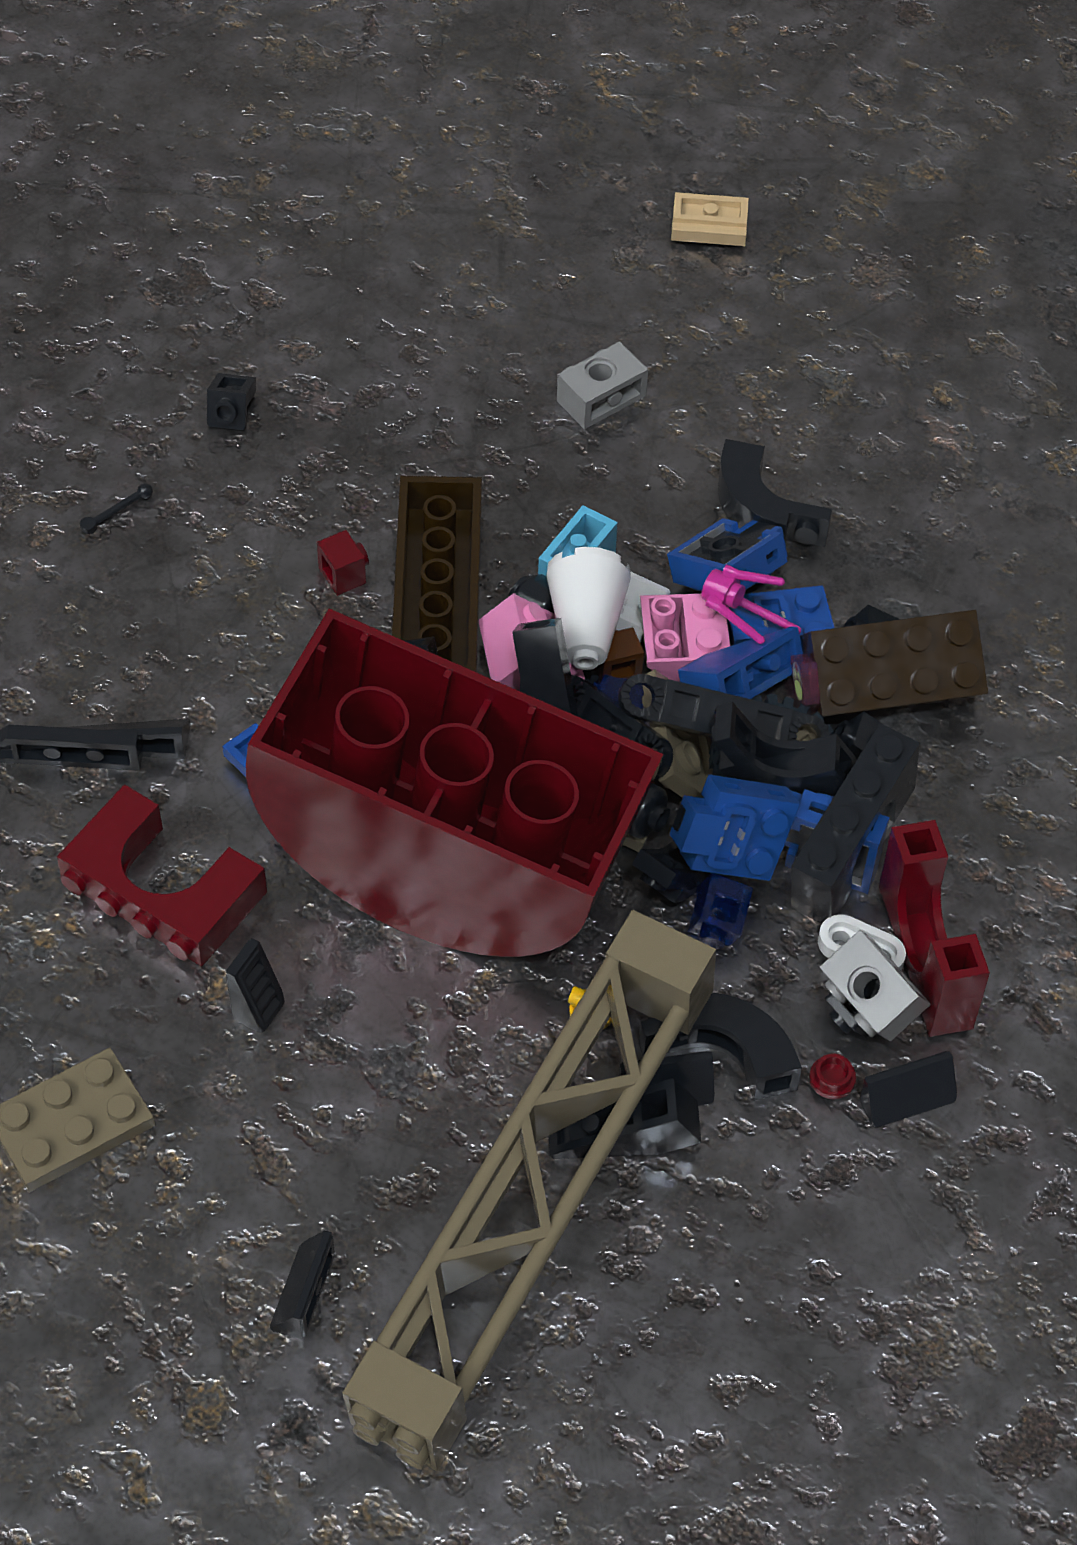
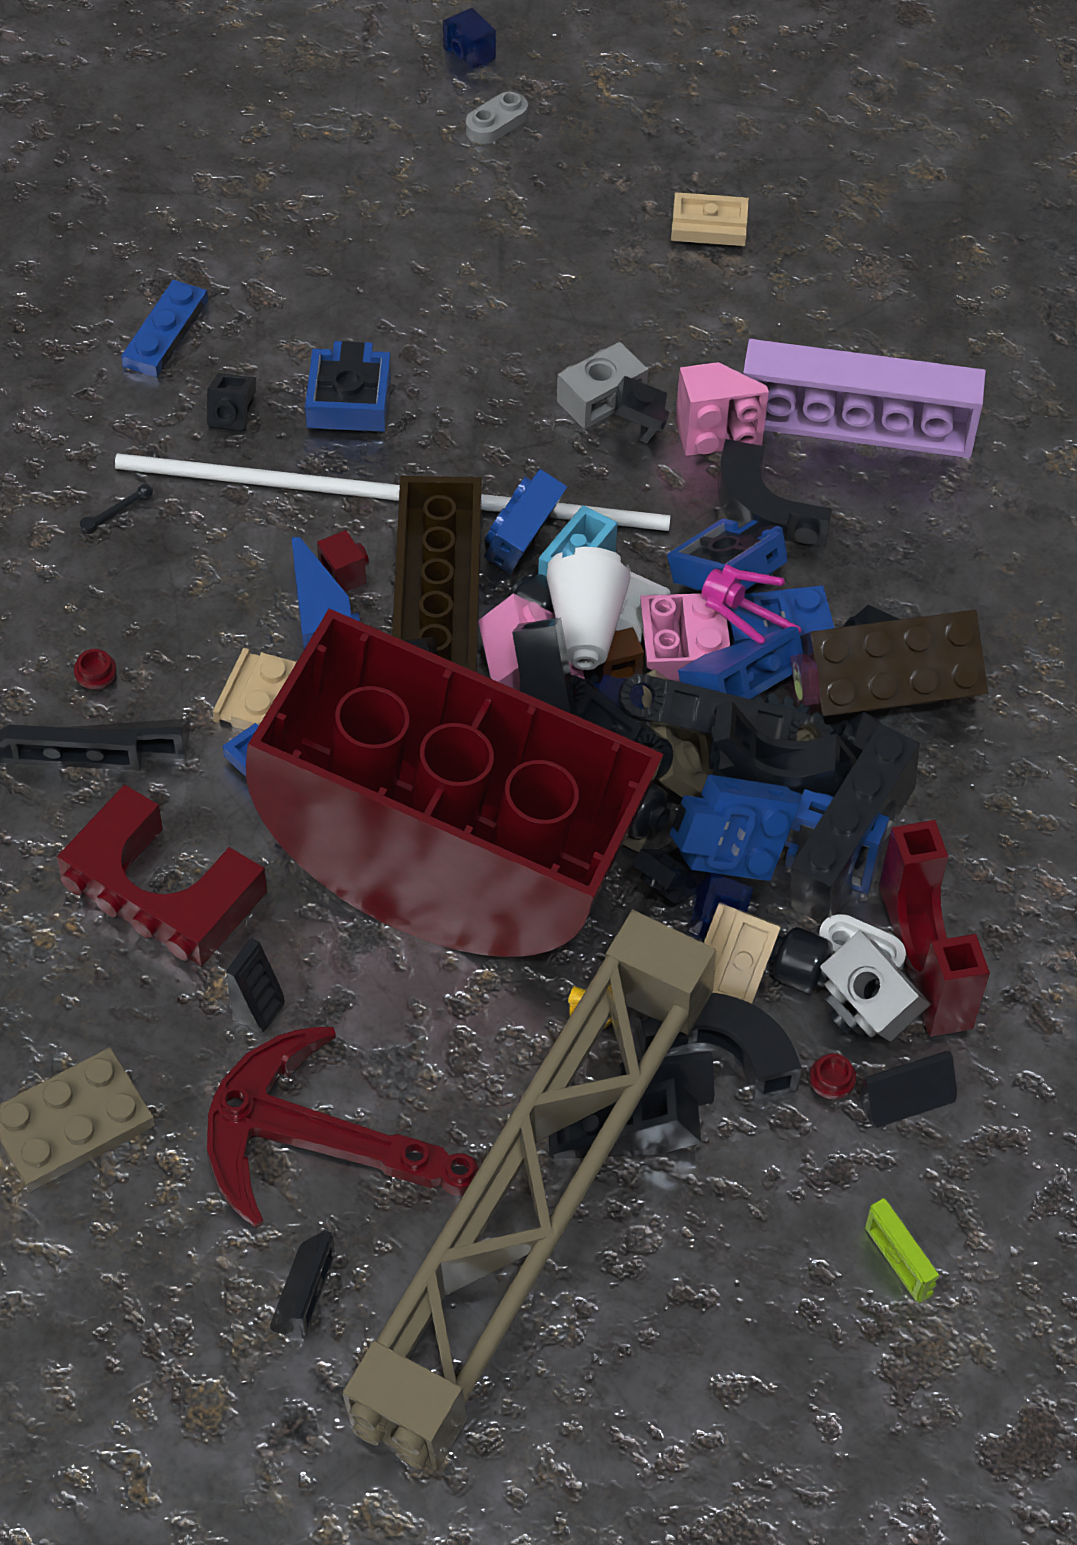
none -> dark red plate [74,649,117,689]
none -> white piece [115,453,671,531]
none -> blue plate [121,280,208,378]
none -> dark red piece [207,1027,479,1228]
none -> tan plate [212,648,297,730]
none -> blue slope [292,537,360,650]
none -> piece [305,341,391,432]
none -> clear blue brick [443,8,496,69]
none -> light grey plate [466,91,528,144]
none -> blue piece [483,469,567,575]
none -> black bracket [614,376,669,443]
none -> bright pink slope [675,362,769,456]
none -> tan plate [704,902,782,1004]
none -> lavender brick [743,339,986,458]
none -> black head [769,927,834,993]
none -> lime tile [865,1198,940,1303]

